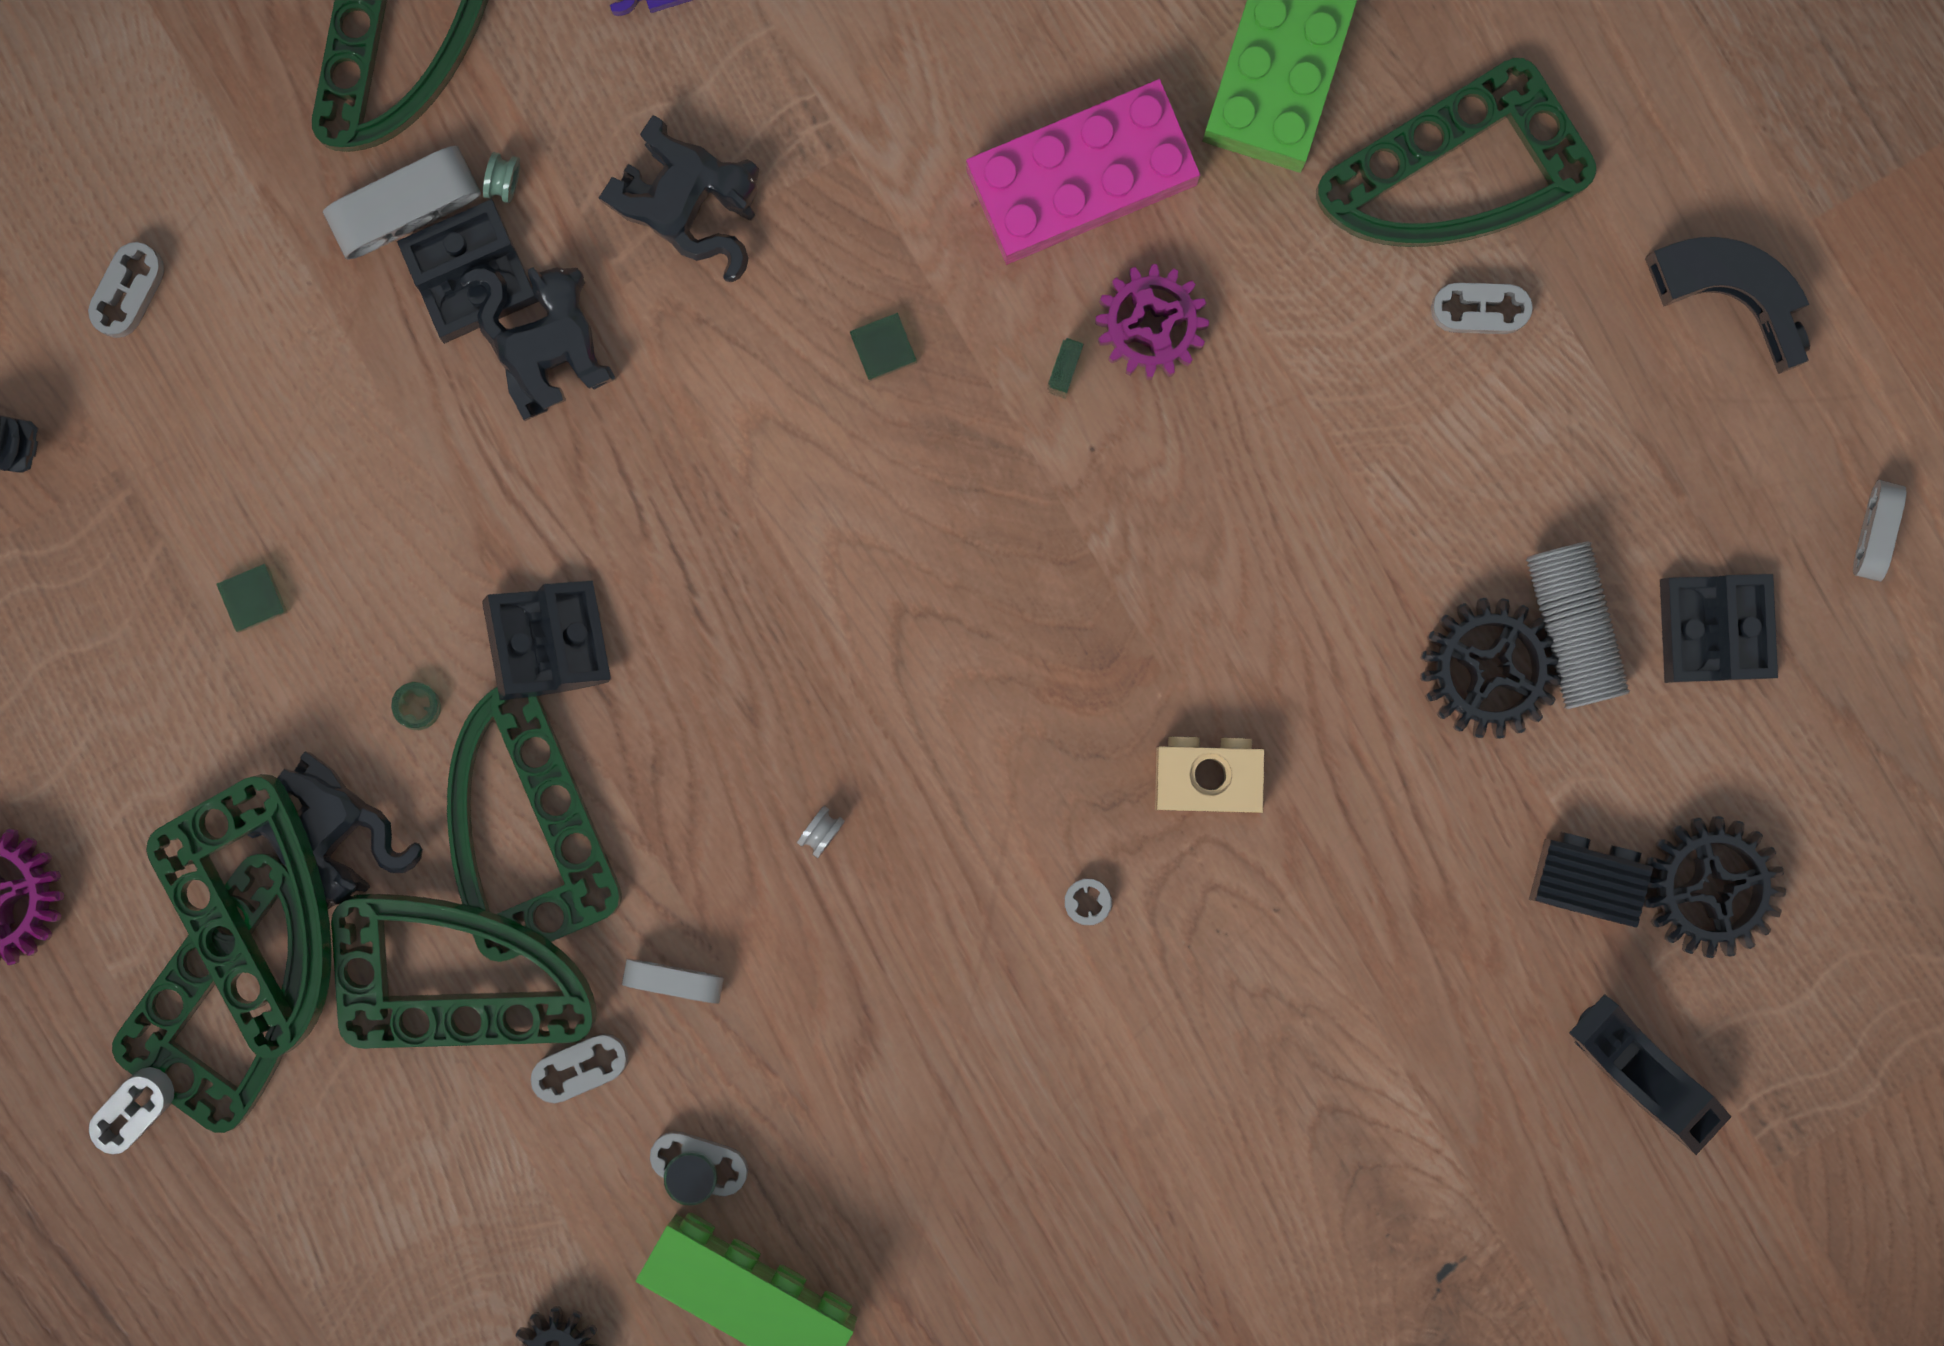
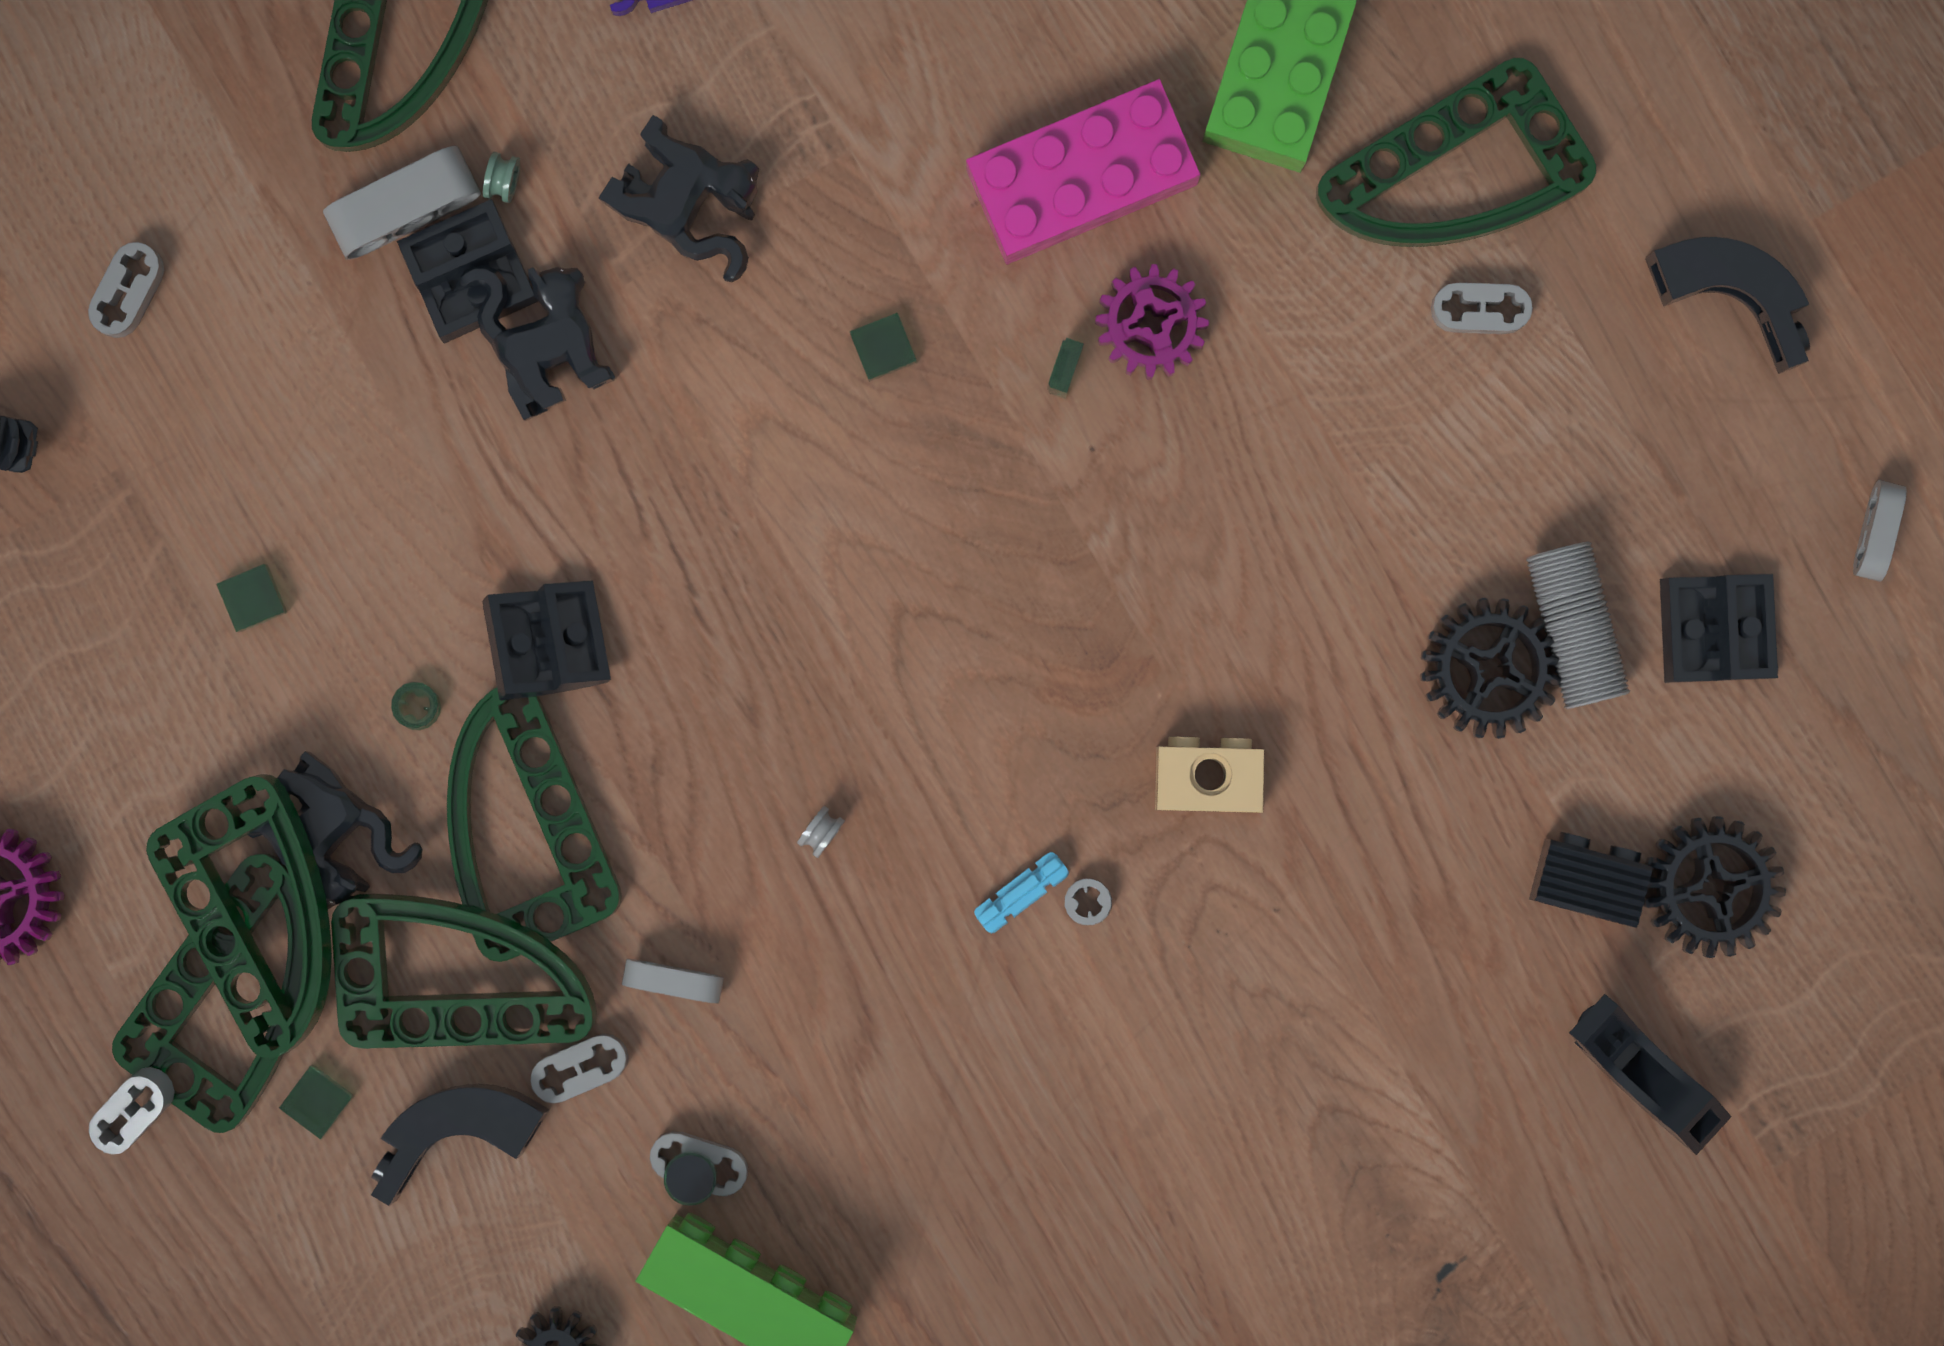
none -> clear green tile [279,1065,355,1139]
none -> black arch [371,1084,550,1206]
none -> medium azure axle [974,852,1069,934]

